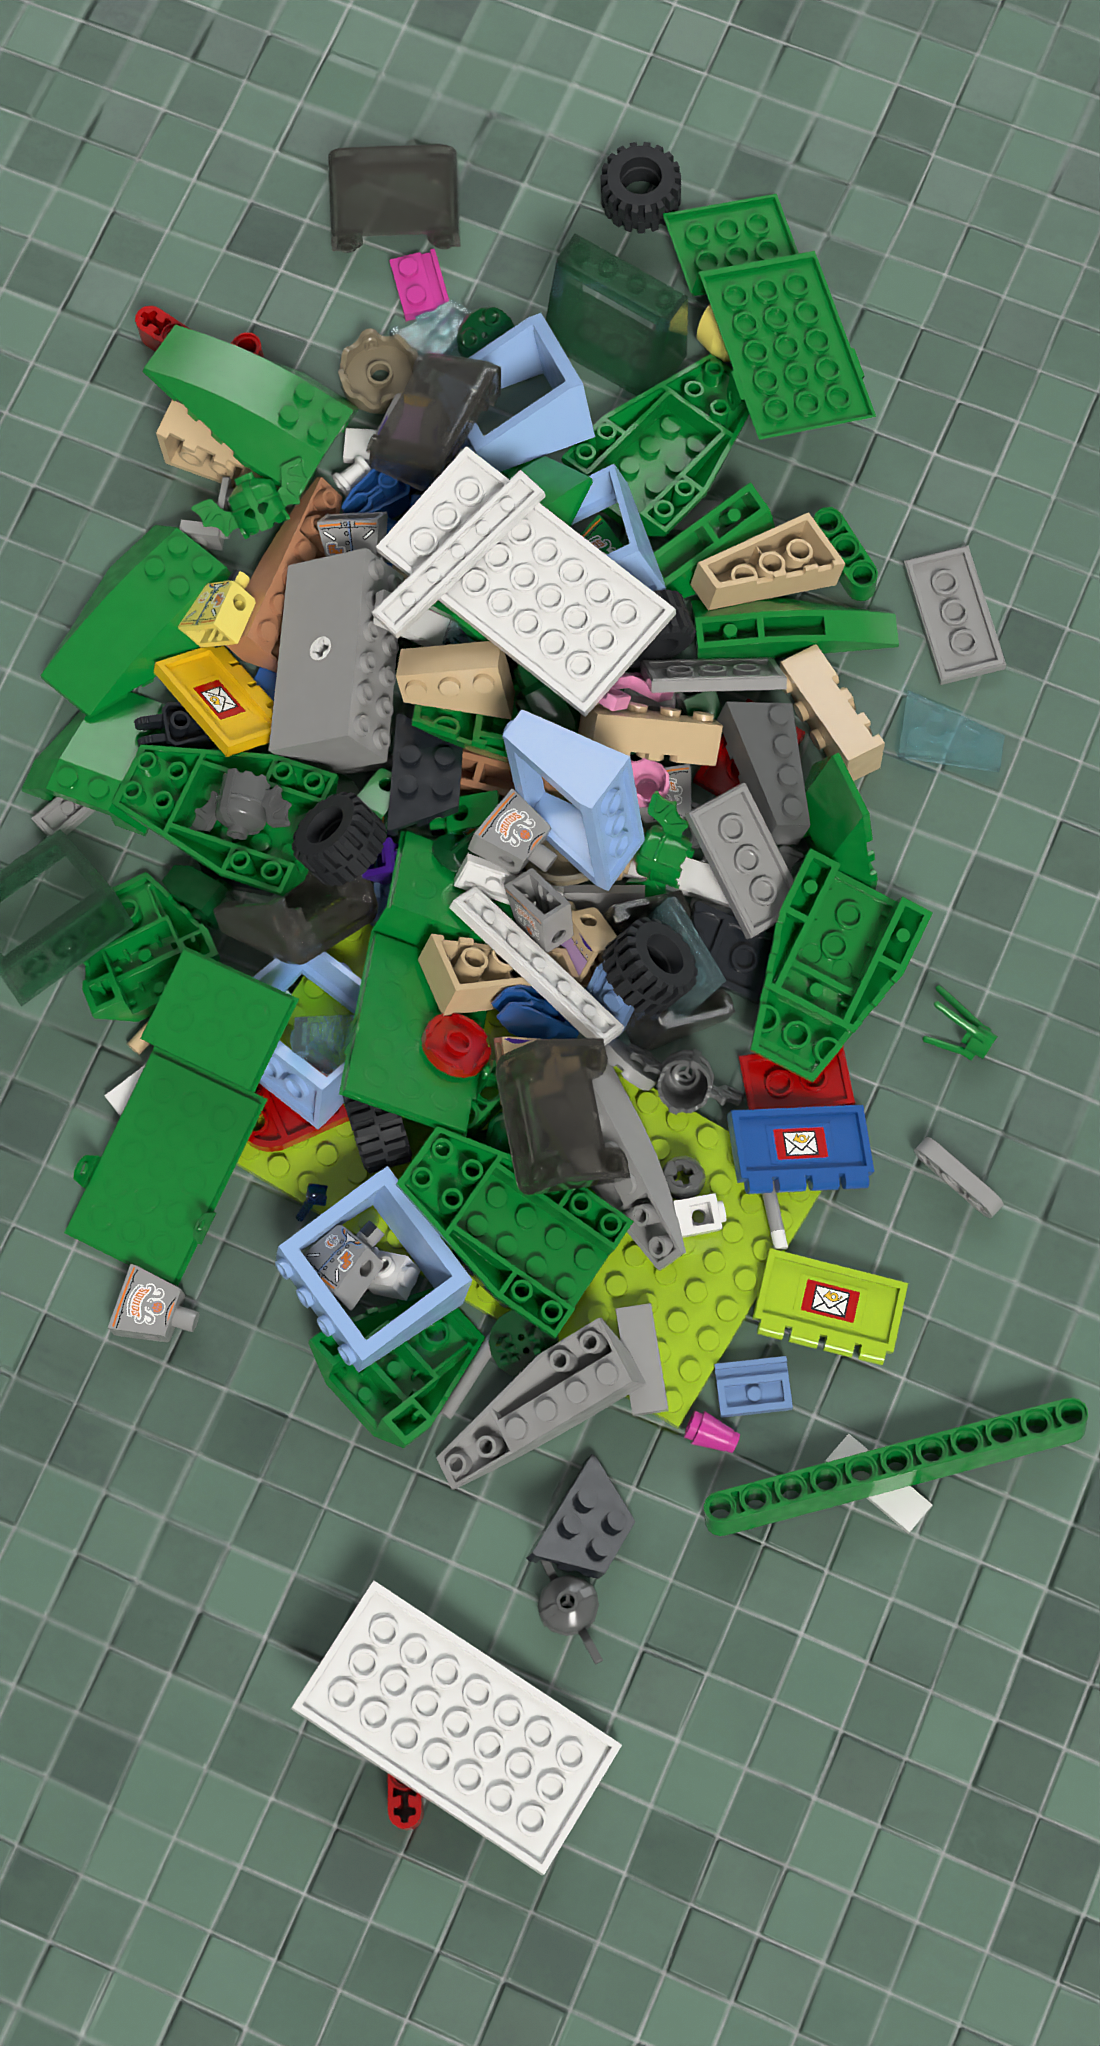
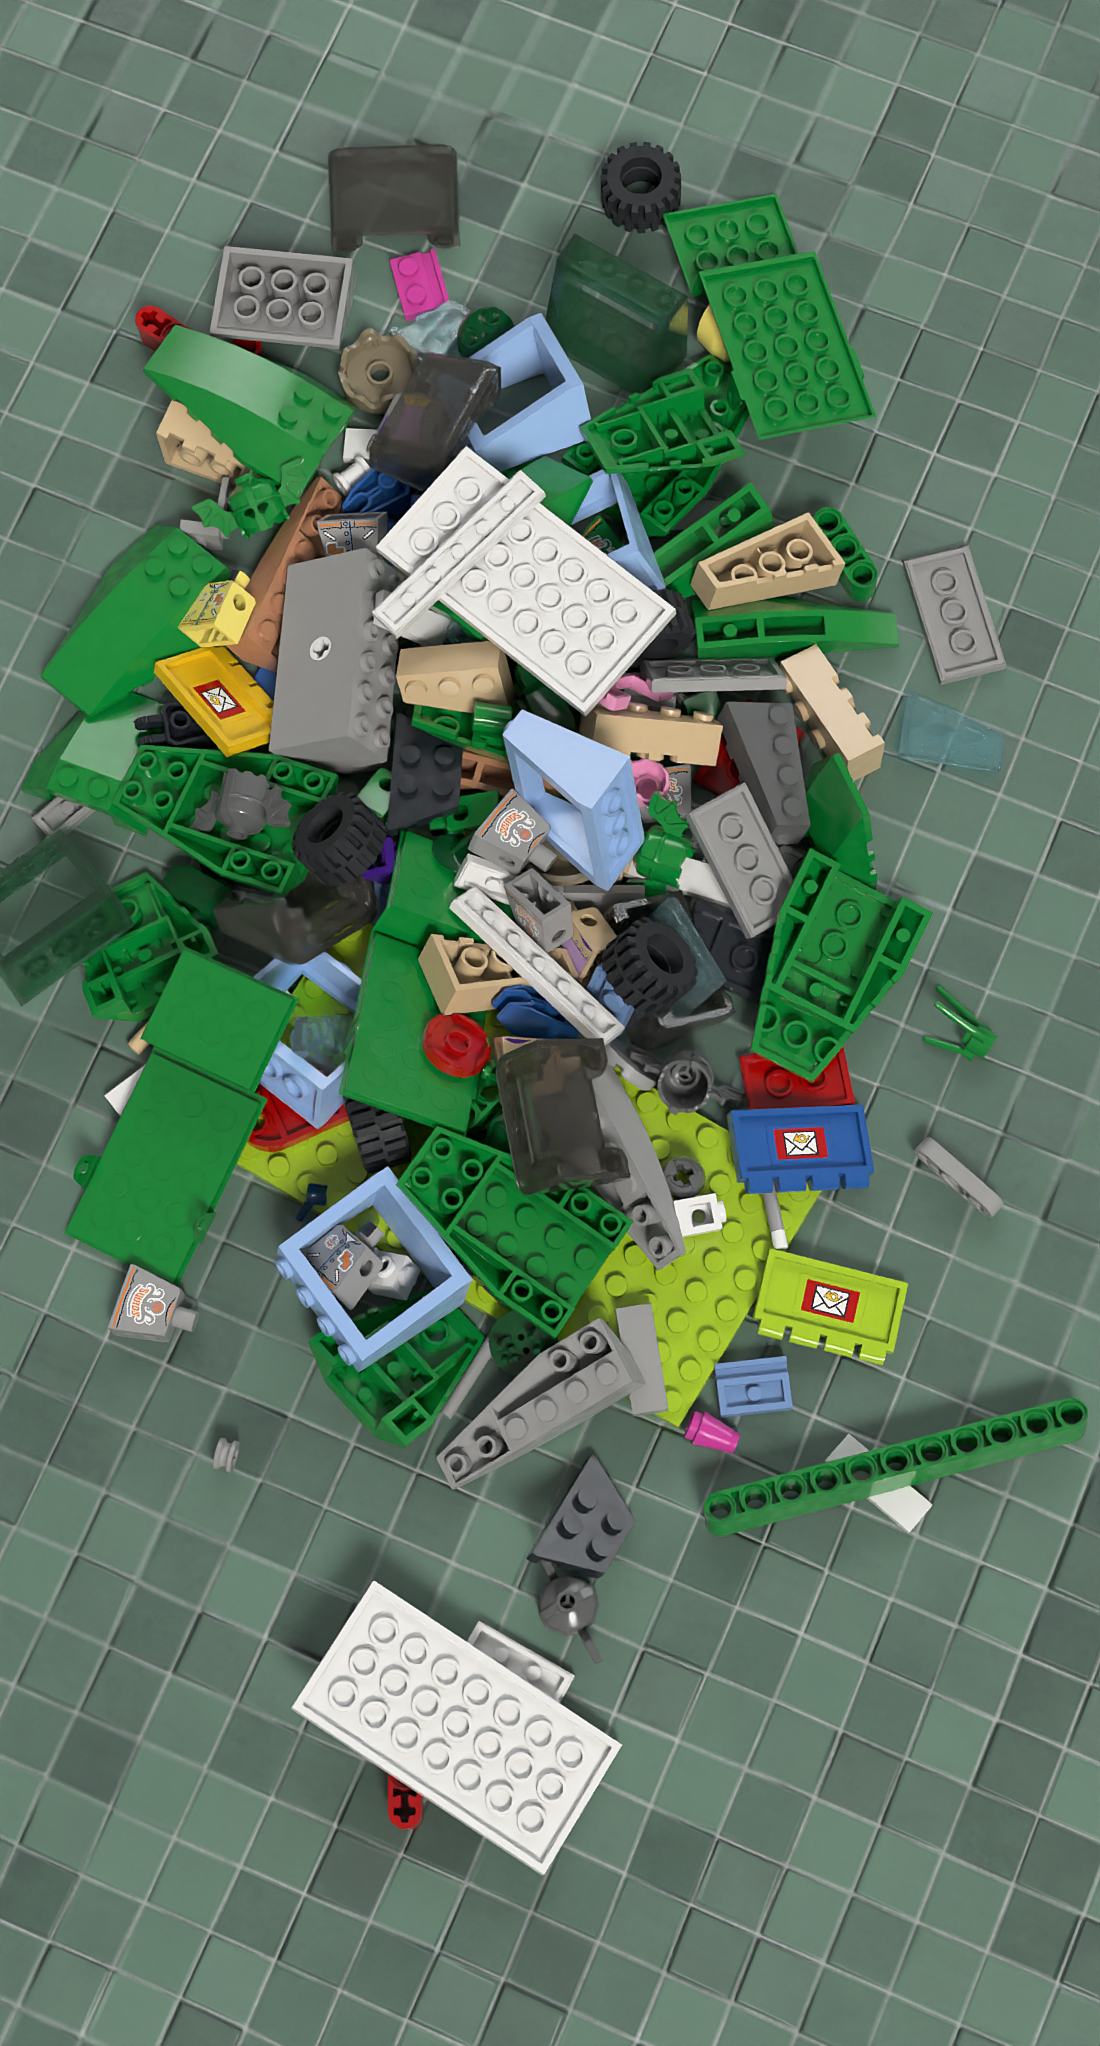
none -> light grey slope [209,246,356,349]
none -> light grey bush [213,1437,240,1473]
none -> white tile [467,1621,575,1703]
none -> green piece [471,701,512,734]
none -> green wedge [580,368,744,474]

